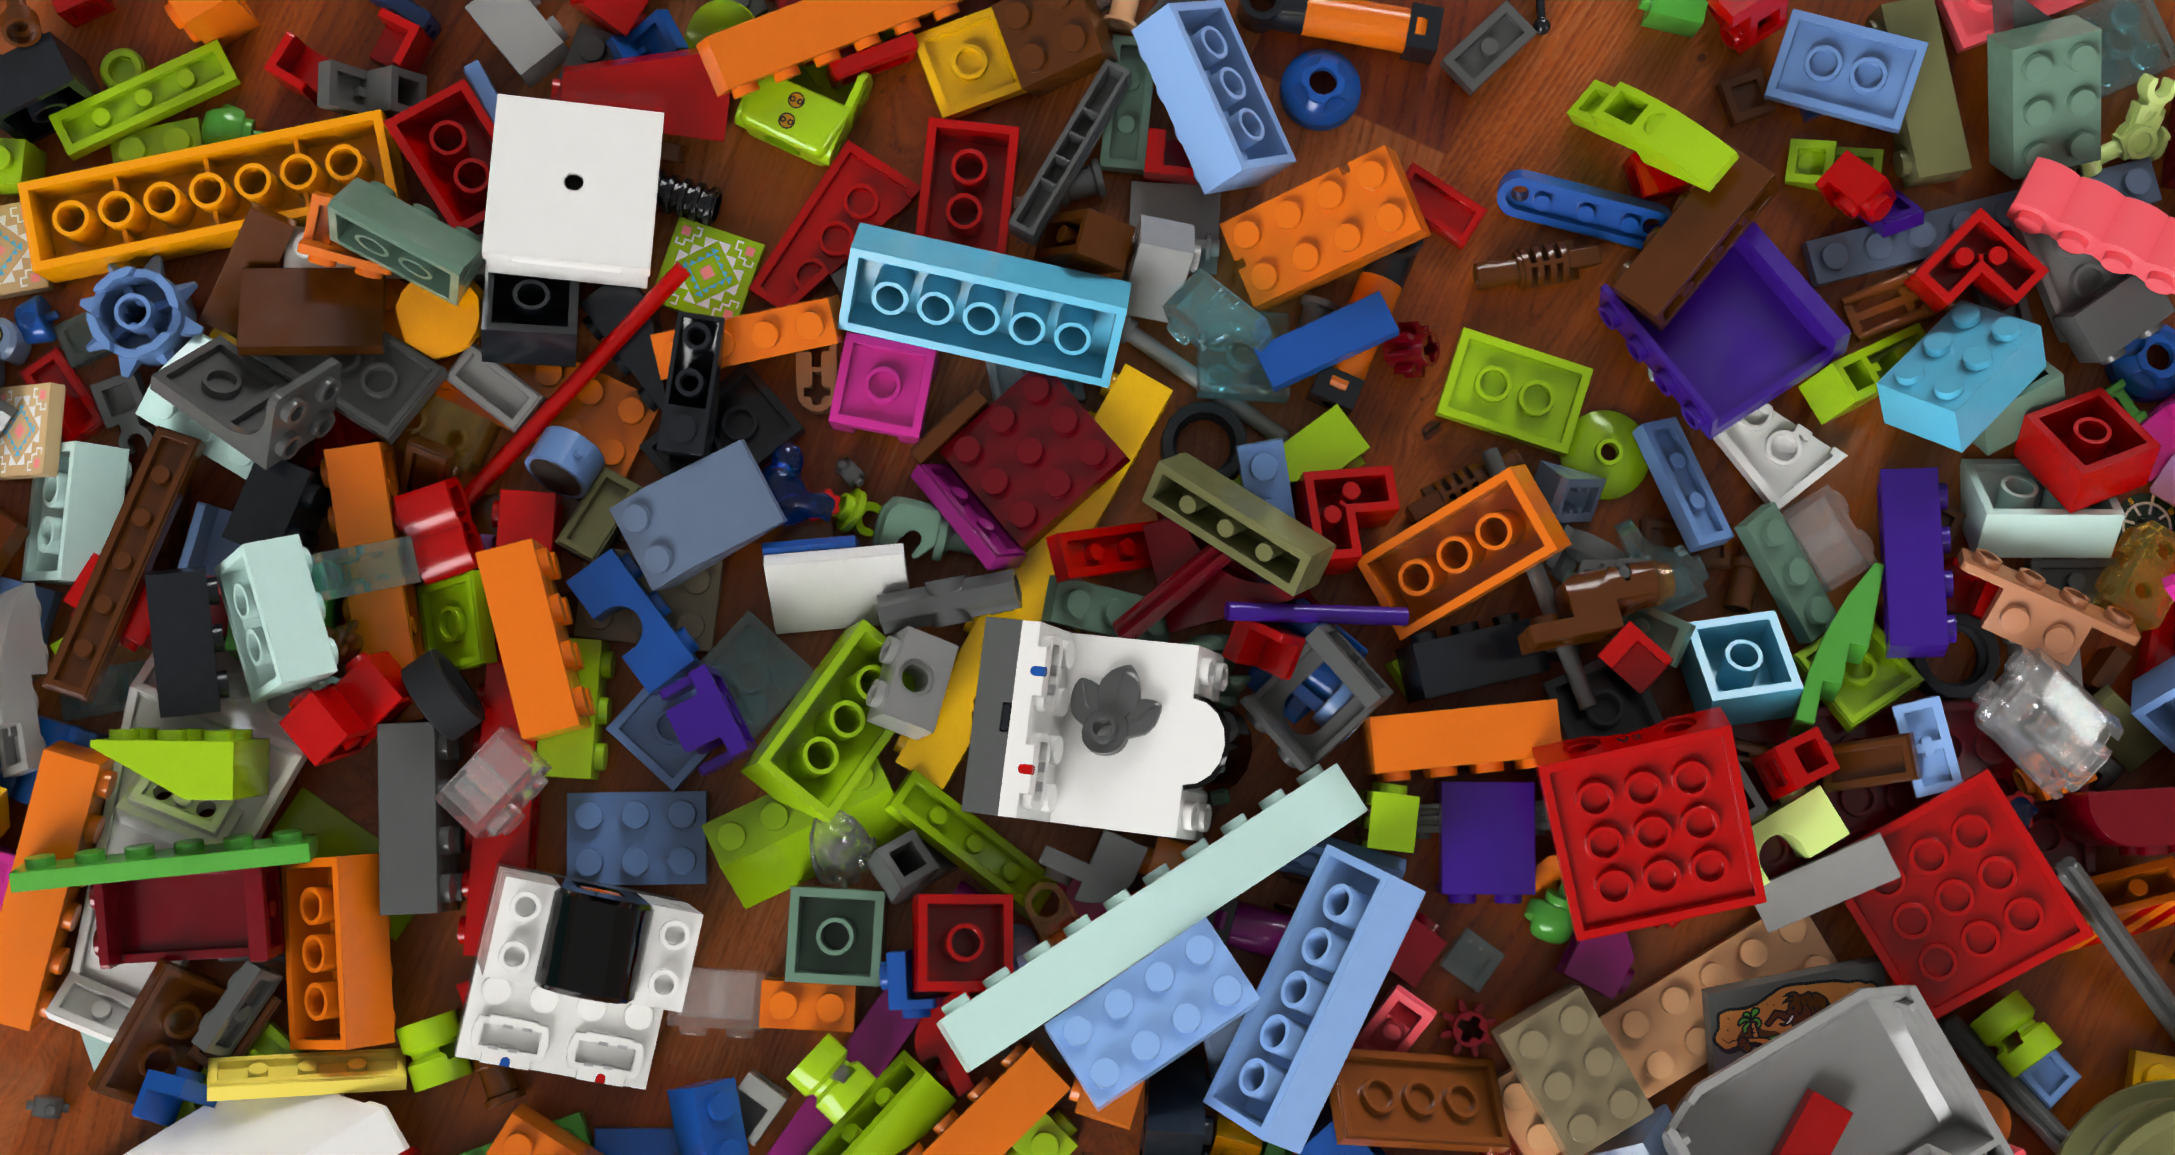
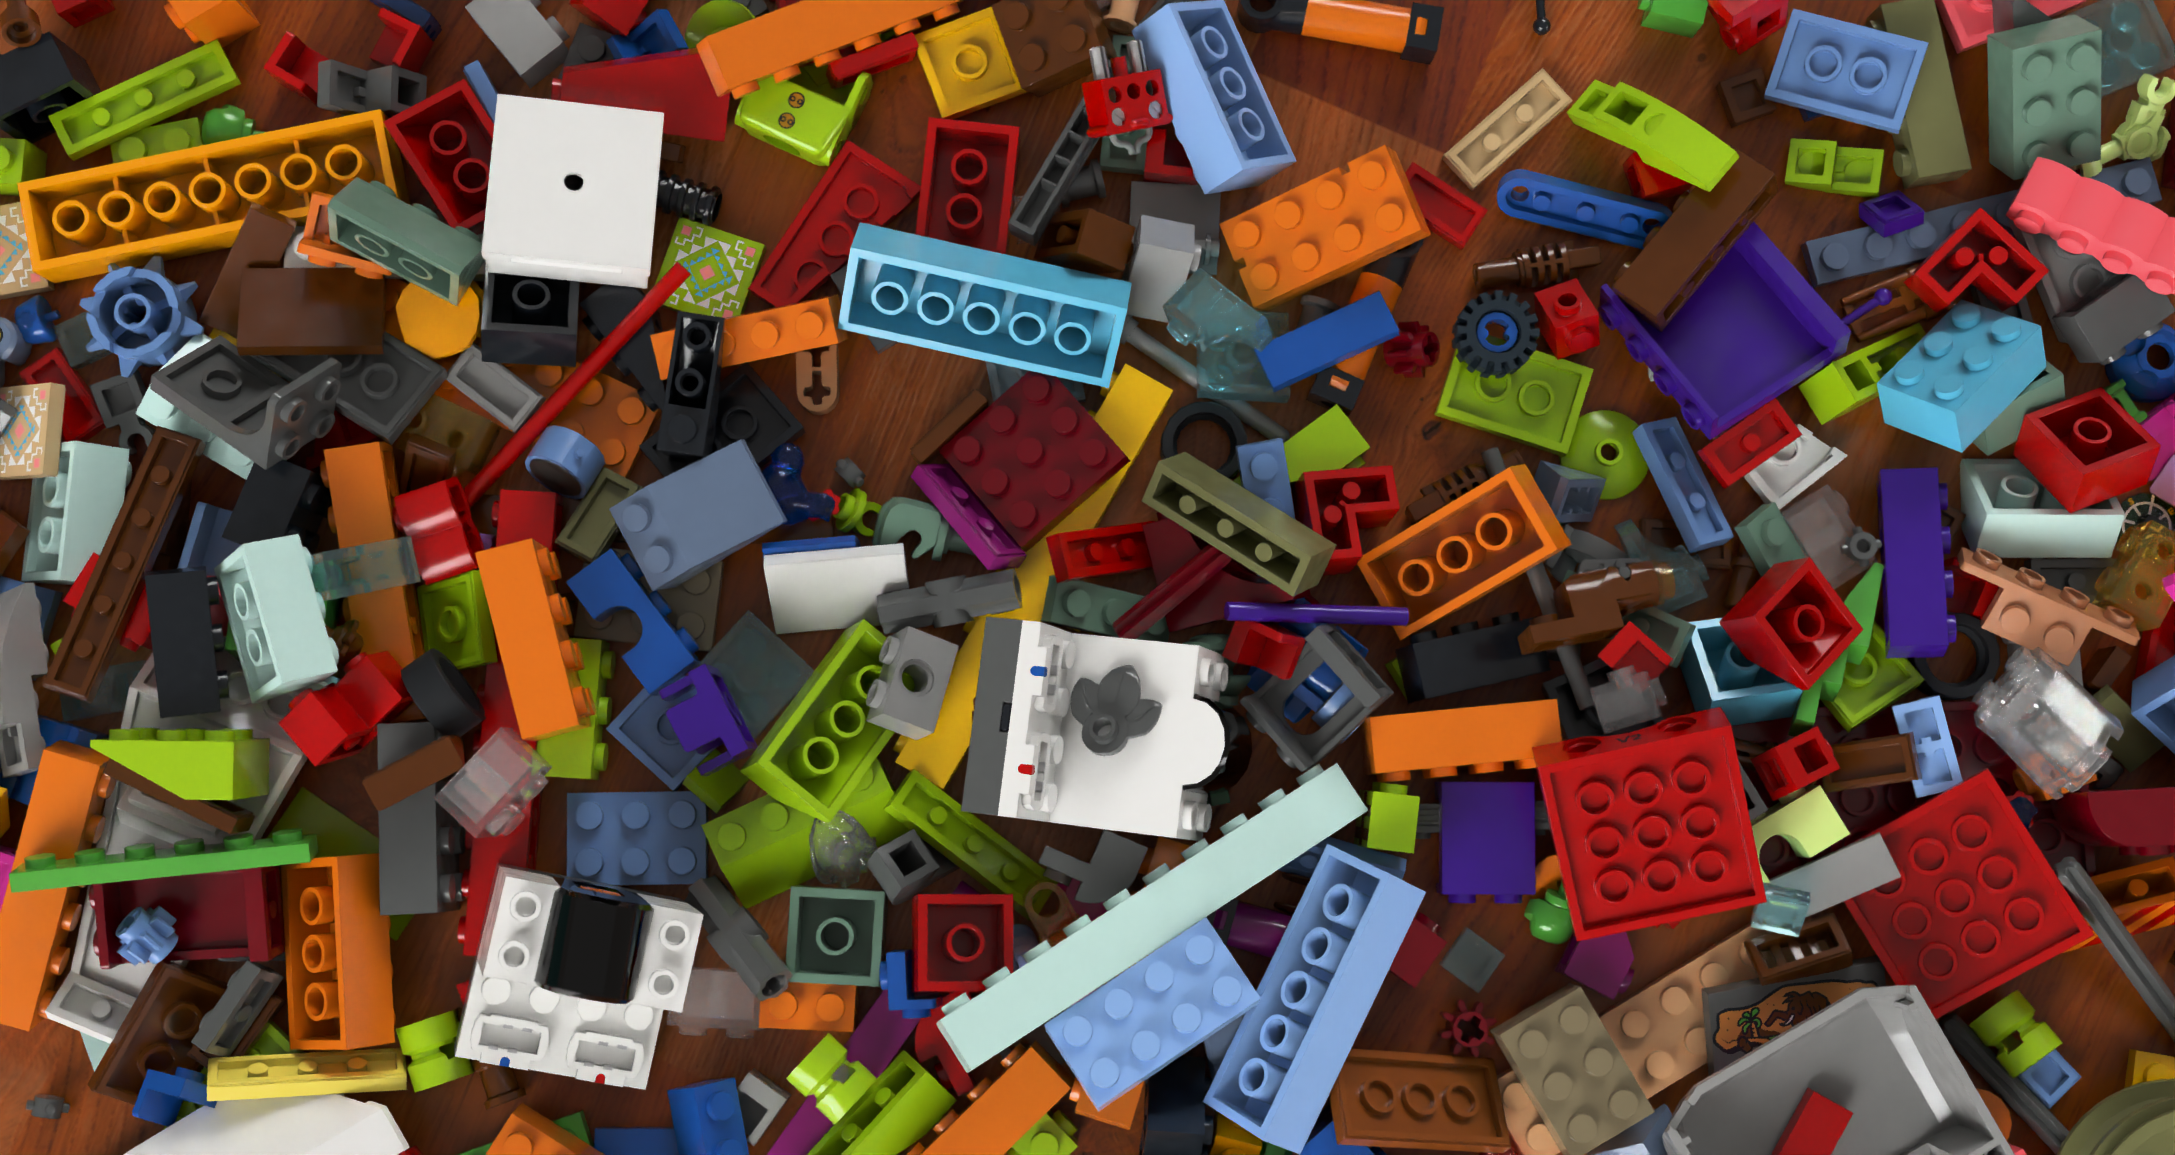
lime tile [100,48,150,88] -> none
dark pink panel [828,331,939,445] -> none
blue piece [1279,48,1361,131] -> none
coral slope [1352,984,1437,1052] -> none
dark grey plate [1440,0,1537,97] -> none
red brick [1815,150,1897,224] -> none
none -> reddish brown tile [103,758,255,834]
none -> medium blue gear [115,906,178,966]
none -> reddish brown slope [362,735,465,811]
none -> lime tile [682,749,749,814]
none -> dark grey piece [684,875,793,1001]
none -> red piece [1081,39,1173,155]
none -> tan tile [1442,68,1573,192]
none -> black bush [1452,290,1540,379]
none -> red brick [1534,278,1600,360]
none -> clear brick [1590,665,1668,734]
none -> red plate [1697,398,1802,489]
none -> red slope [1719,557,1863,690]
none -> reddish brown slope [1744,912,1853,986]
none -> clear light blue tile [1751,882,1810,937]
none -> dark grey piece [1840,527,1882,567]
none -> dark purple hinge [1841,288,1892,326]

